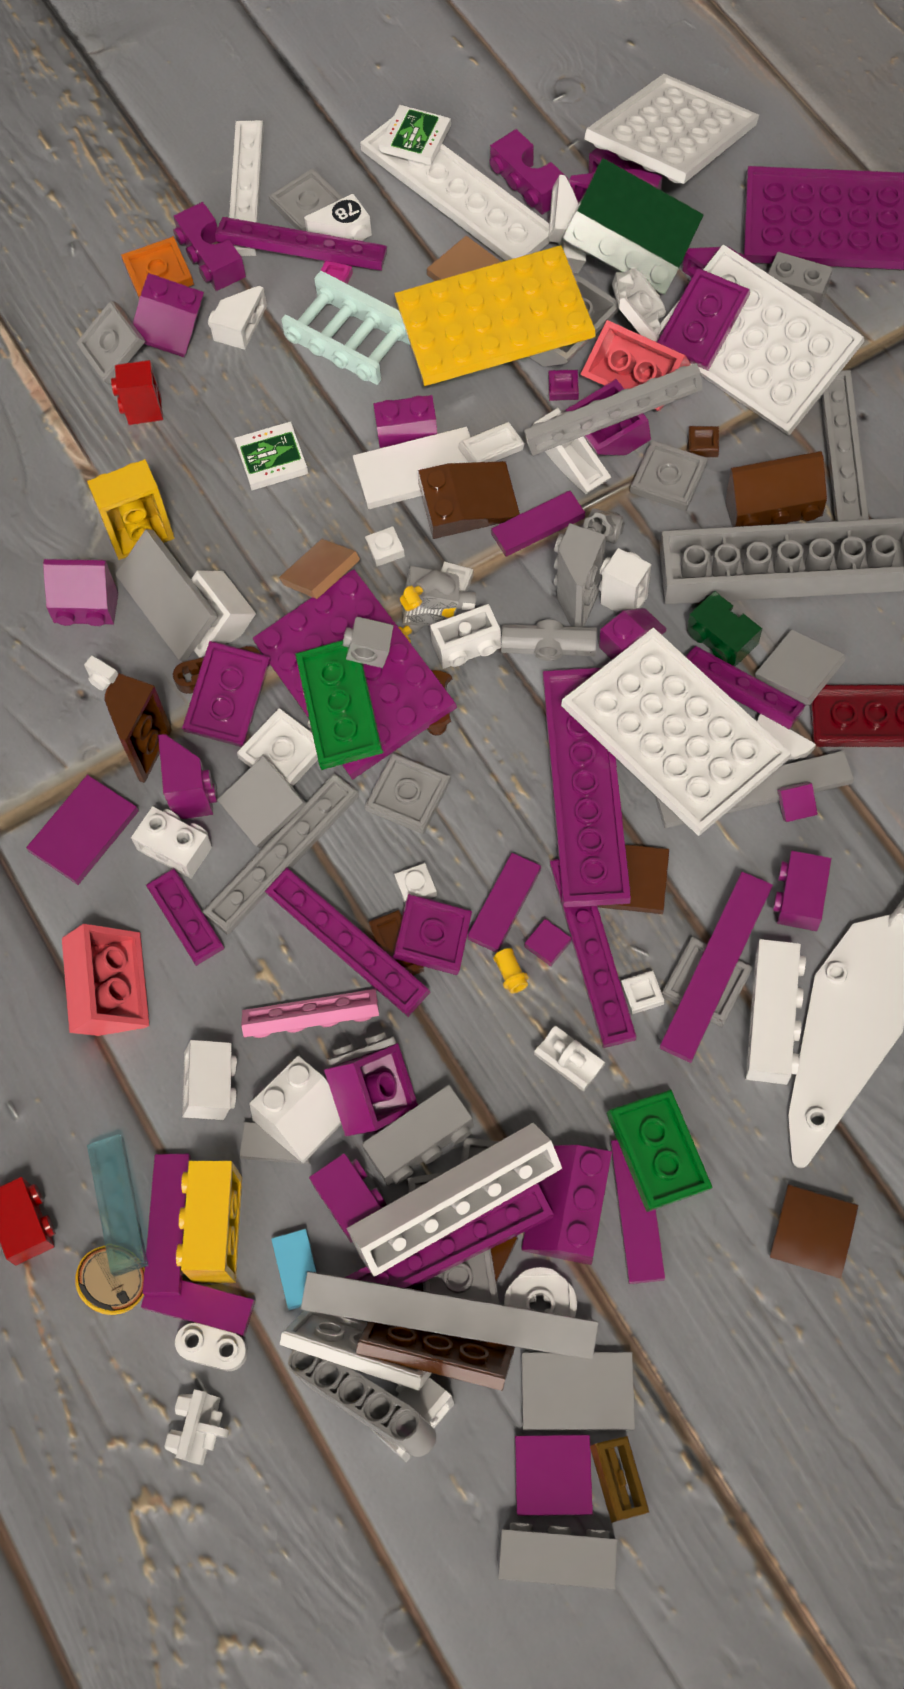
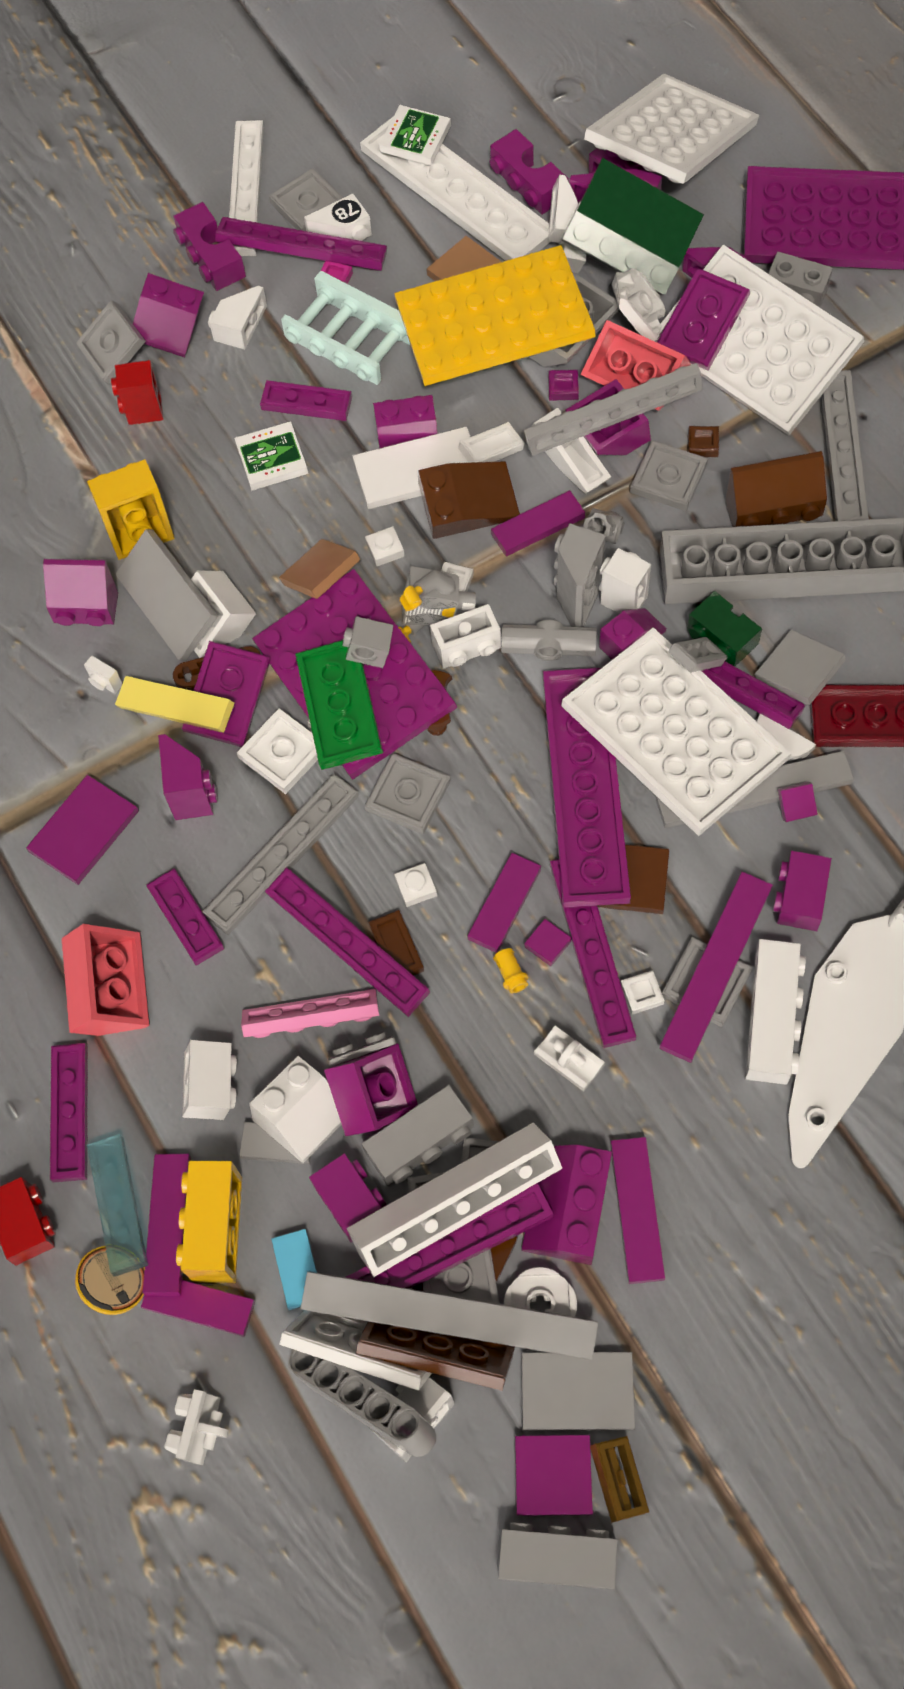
reddish brown slope [104,673,172,783] -> none
orange plate [121,236,194,299] -> none
white brick [131,806,212,879] -> none
white plate [175,1323,248,1371] -> none
light grey tile [217,756,306,848] -> none
magenta tile [393,894,472,975] -> none
green tile [606,1089,713,1212] -> none
reddish brown slope [770,1184,859,1279] -> none
none -> magenta tile [50,1043,88,1183]
none -> light yellow tile [115,676,234,733]
none -> magenta tile [260,380,352,421]
none -> light grey plate [668,637,727,673]

